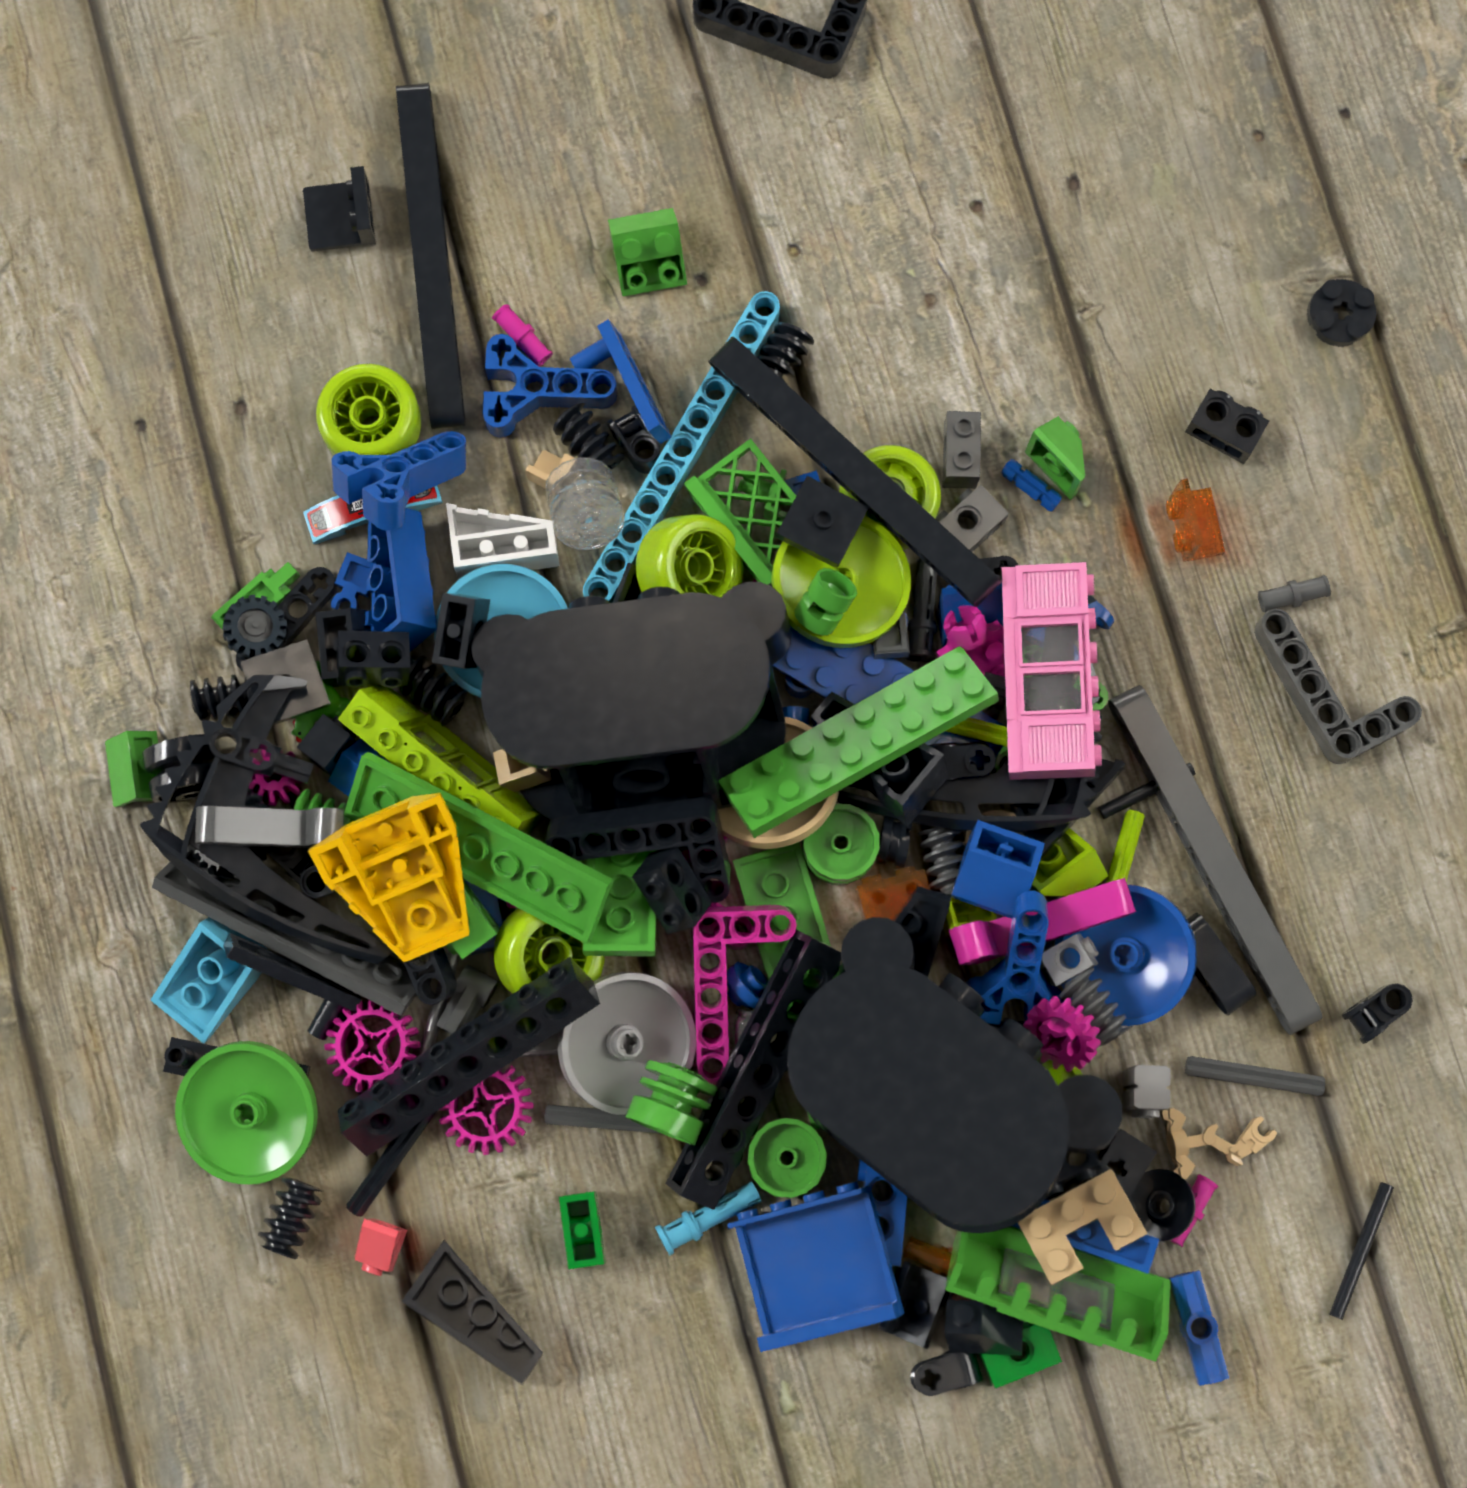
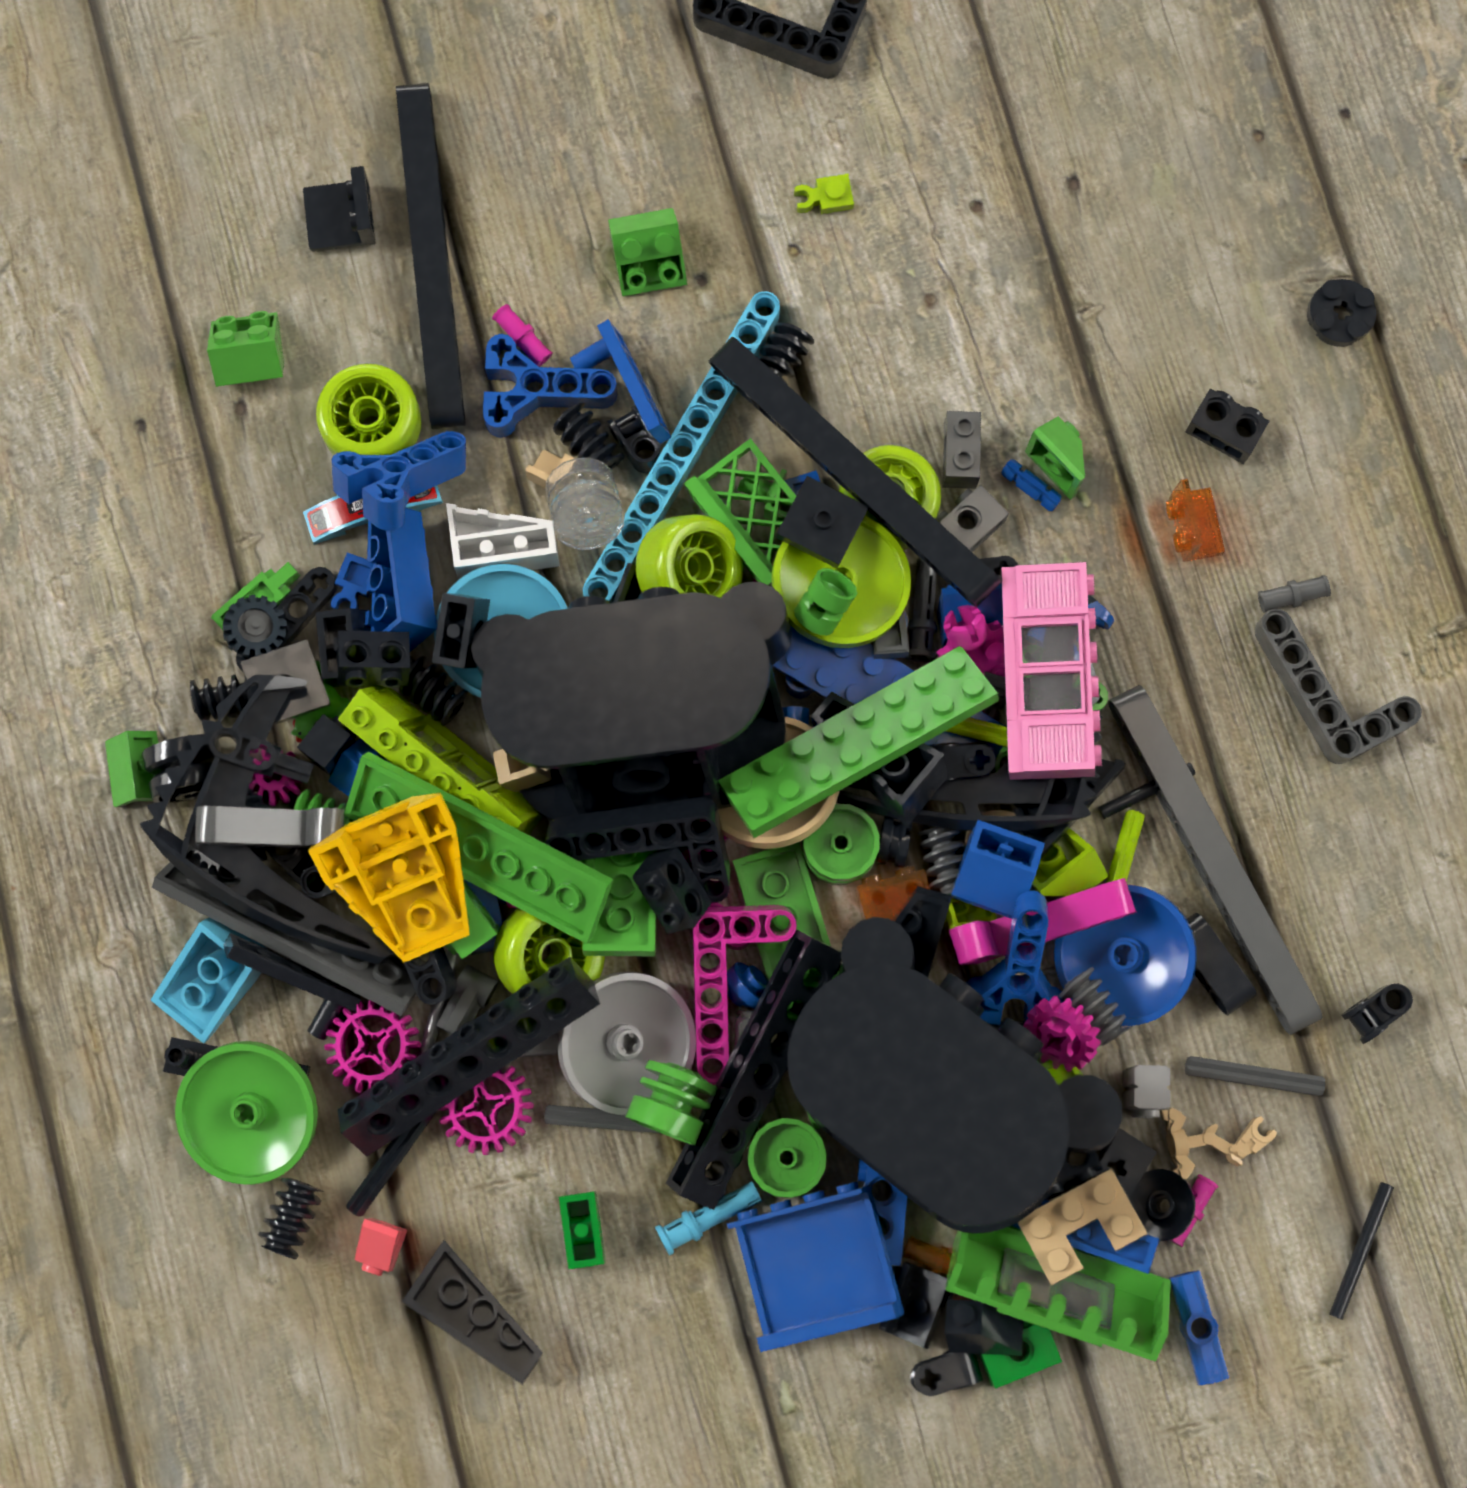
light grey brick [1042,933,1099,986] -> none
none -> bright green slope [207,311,284,387]
none -> lime plate [794,173,854,214]

